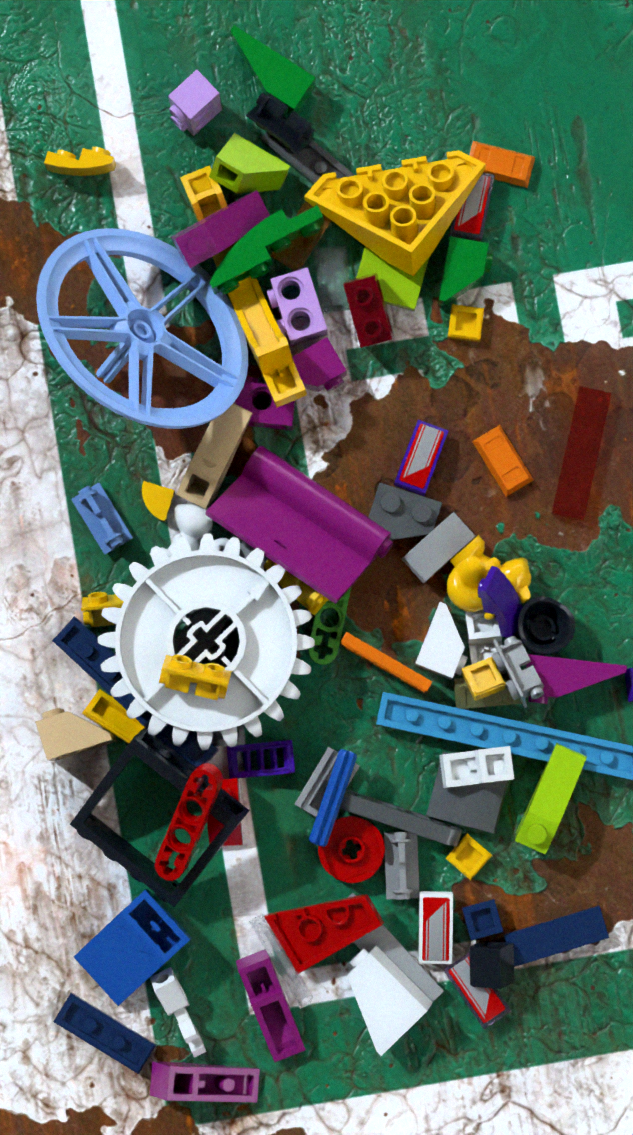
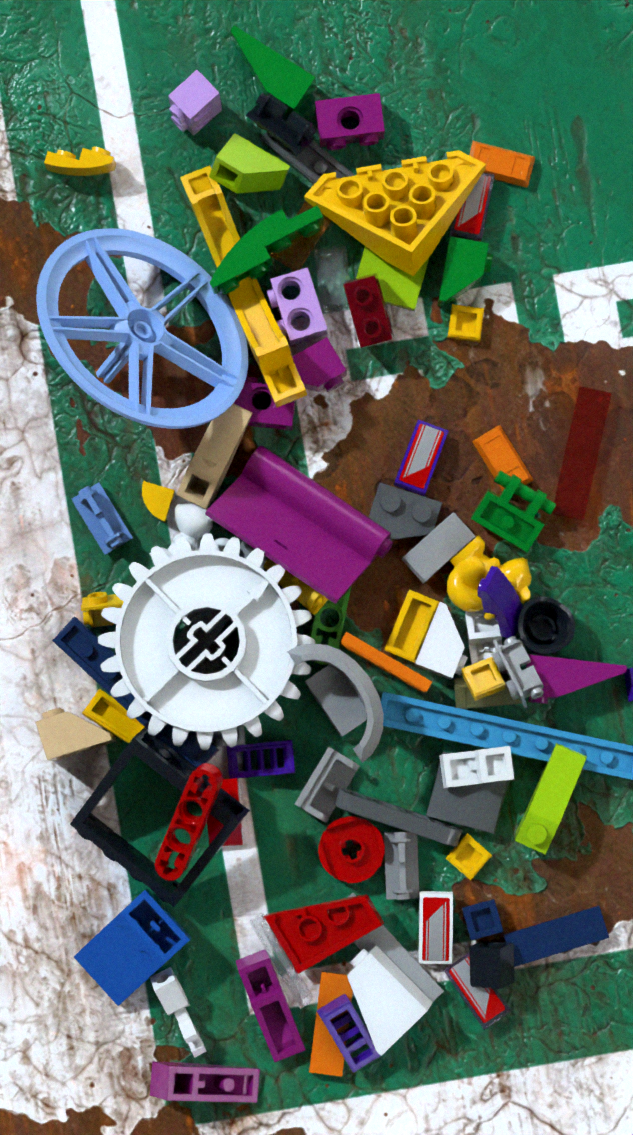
dark blue tile [53,992,157,1074] -> none
yellow hinge [159,655,232,701] -> none
magenta slope [171,190,270,268] -> none
blue axle [309,749,357,847] -> none
none -> light grey piece [287,643,384,763]
none -> orange tile [309,971,353,1077]
none -> magenta brick [315,93,385,150]
none -> dark purple slope [317,994,381,1073]
none -> yellow tile [384,590,439,663]
none -> green plate [471,470,556,552]

